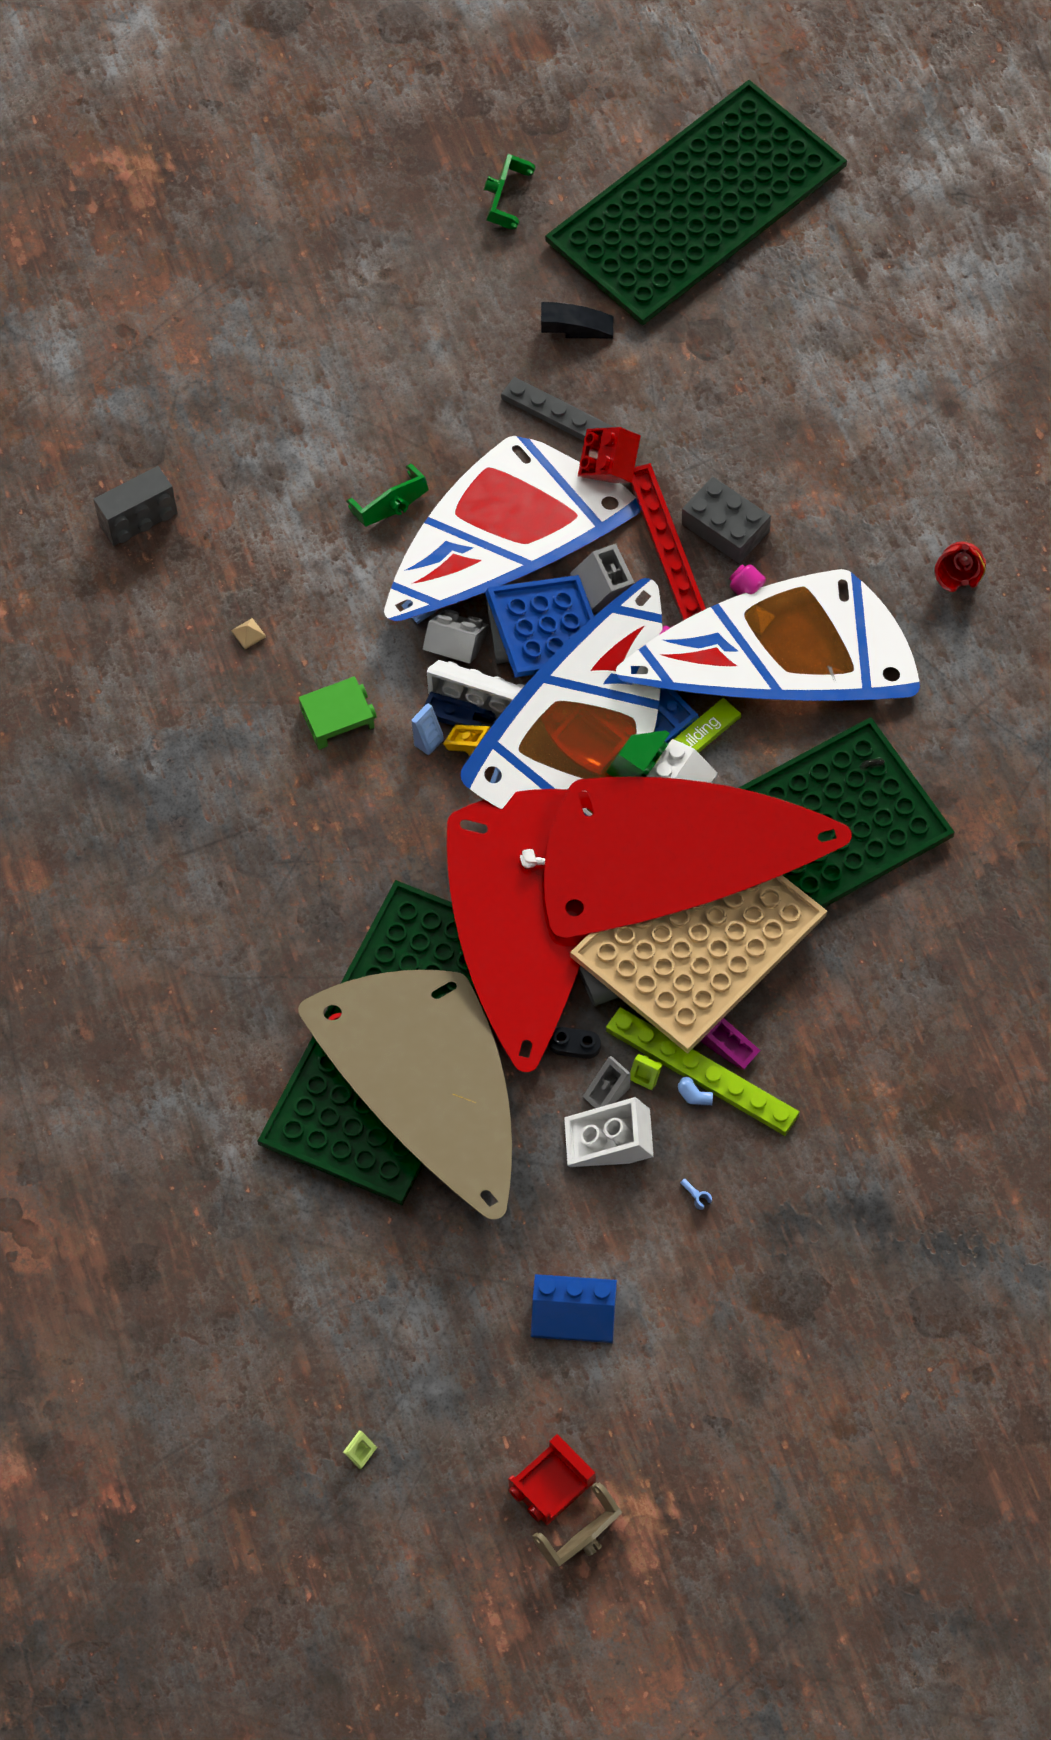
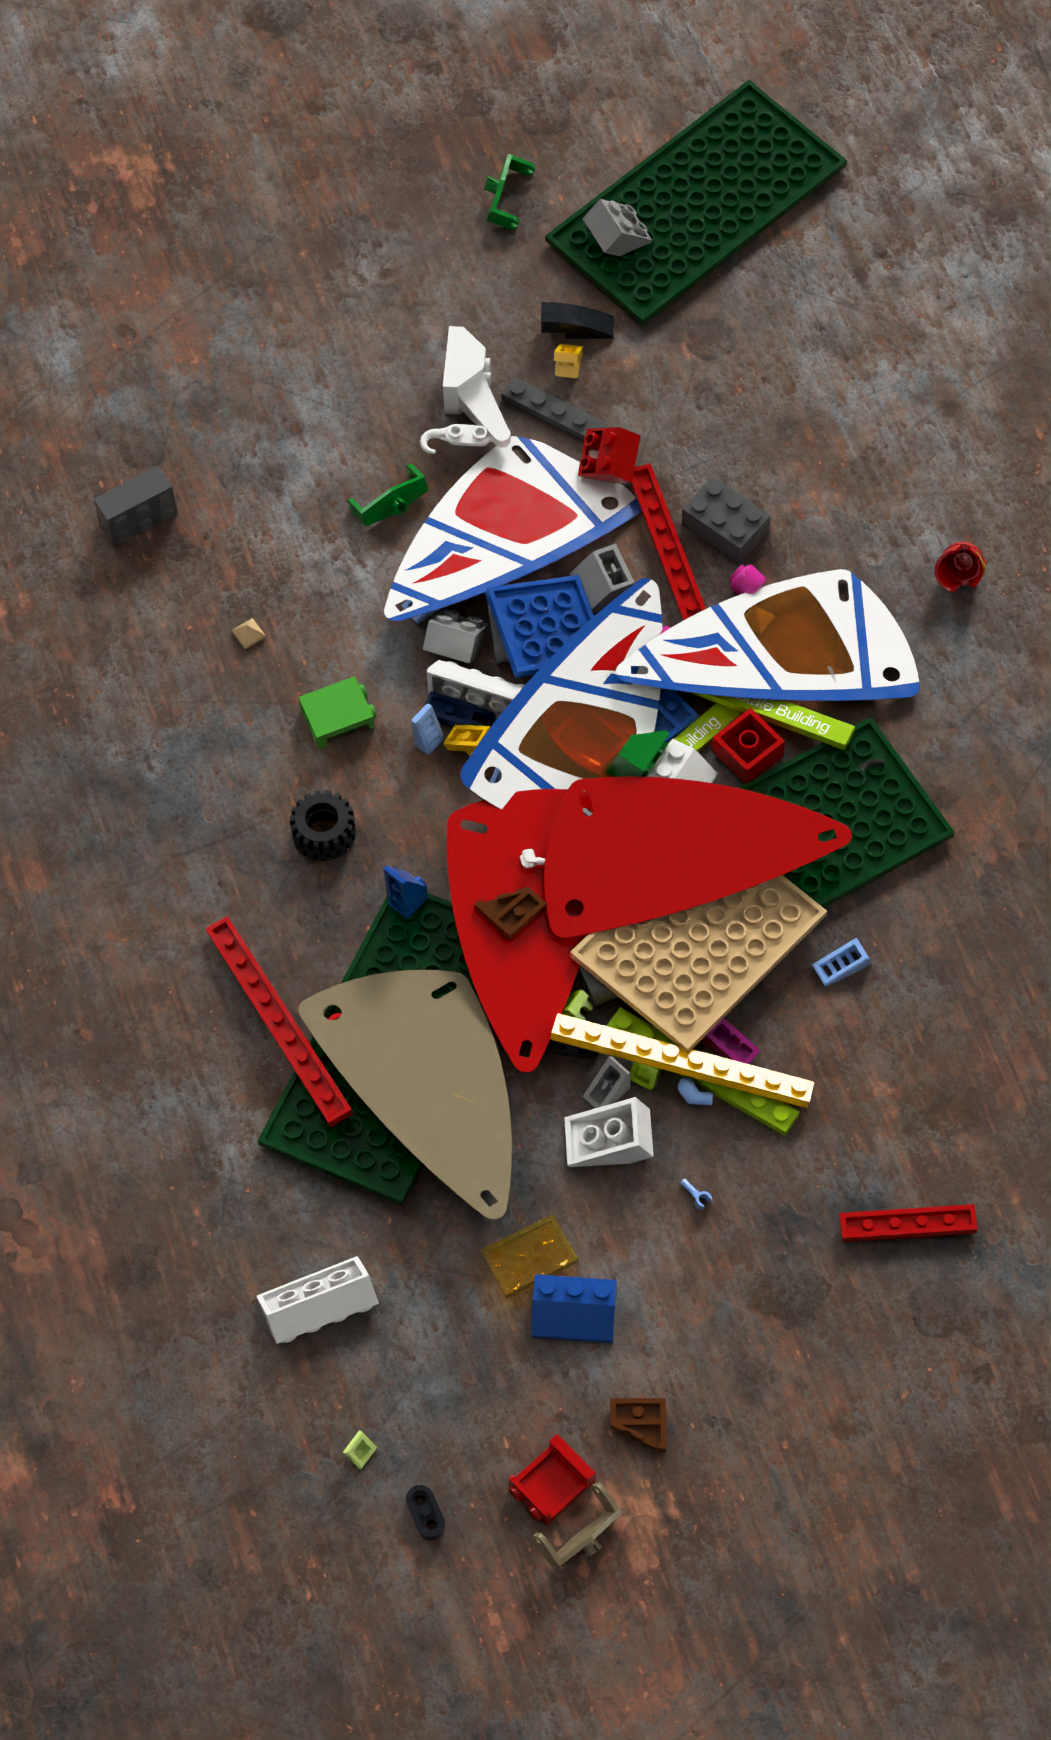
none -> red plate [205,916,353,1127]
none -> white slope [257,1256,379,1344]
none -> black tyre [290,790,356,861]
none -> blue slope [384,866,428,919]
none -> black plate [406,1485,445,1540]
none -> white slope [420,326,511,454]
none -> reddish brown wing [474,887,547,941]
none -> clear yellow plate [481,1214,578,1299]
none -> plate [550,1013,814,1108]
none -> yellow slope [554,344,583,378]
none -> lime tile [562,989,593,1020]
none -> light grey slope [583,199,652,256]
none -> reddish brown wing [610,1398,666,1453]
none -> lime tile [688,692,855,750]
none -> red brick [712,708,785,784]
none -> light blue slope [812,938,872,987]
none -> red plate [839,1204,978,1242]

